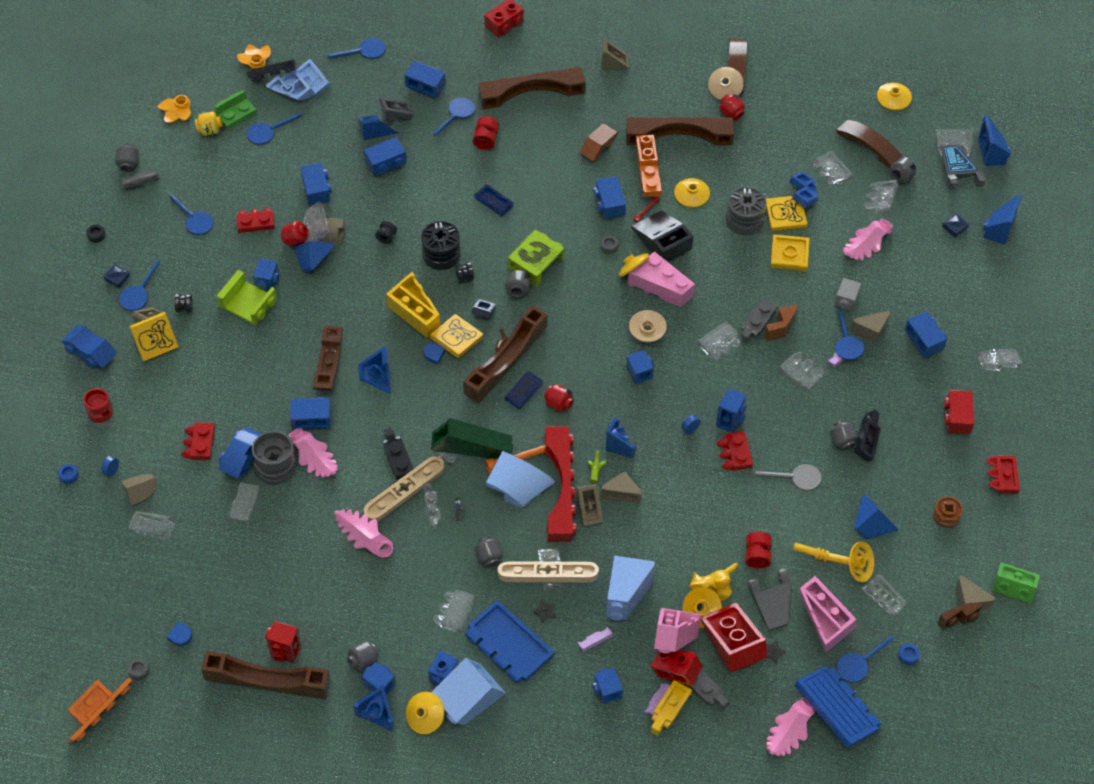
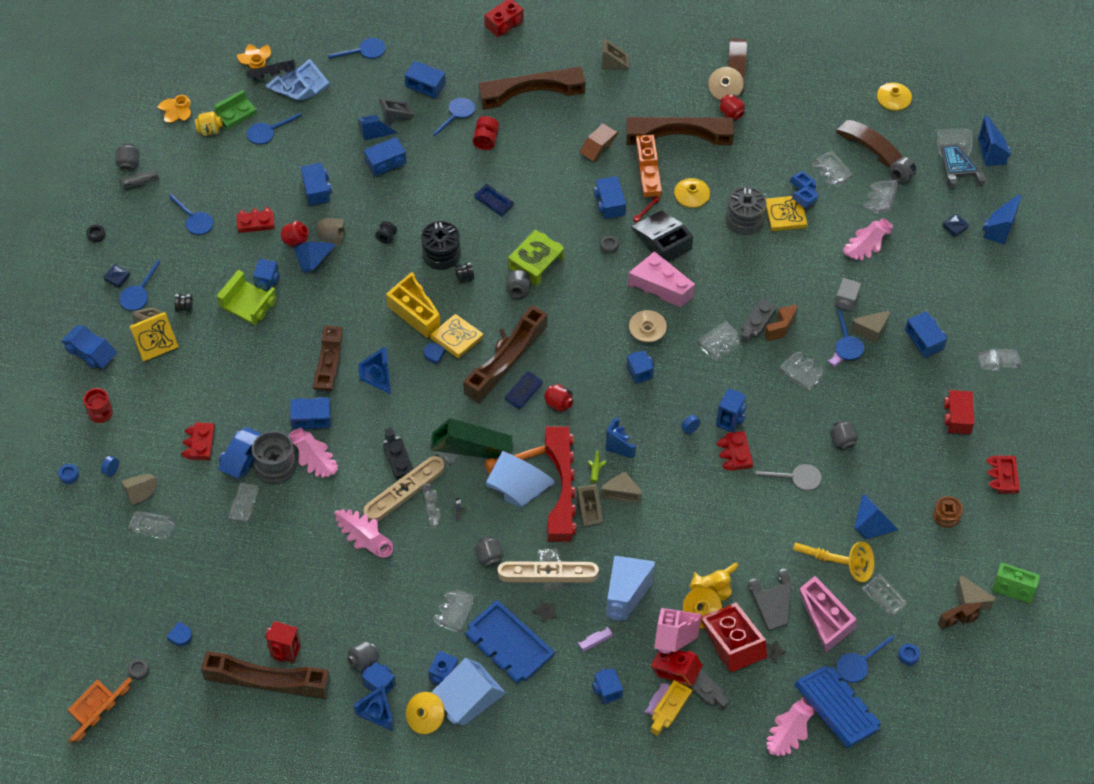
clear plate [302,202,329,242] -> none
dark blue tile [472,299,496,318] -> none
yellow dish [618,253,649,277] -> none
red wheel [745,532,772,569] -> none
yellow tile [770,234,810,271] -> none
black hinge [854,409,881,462] -> none

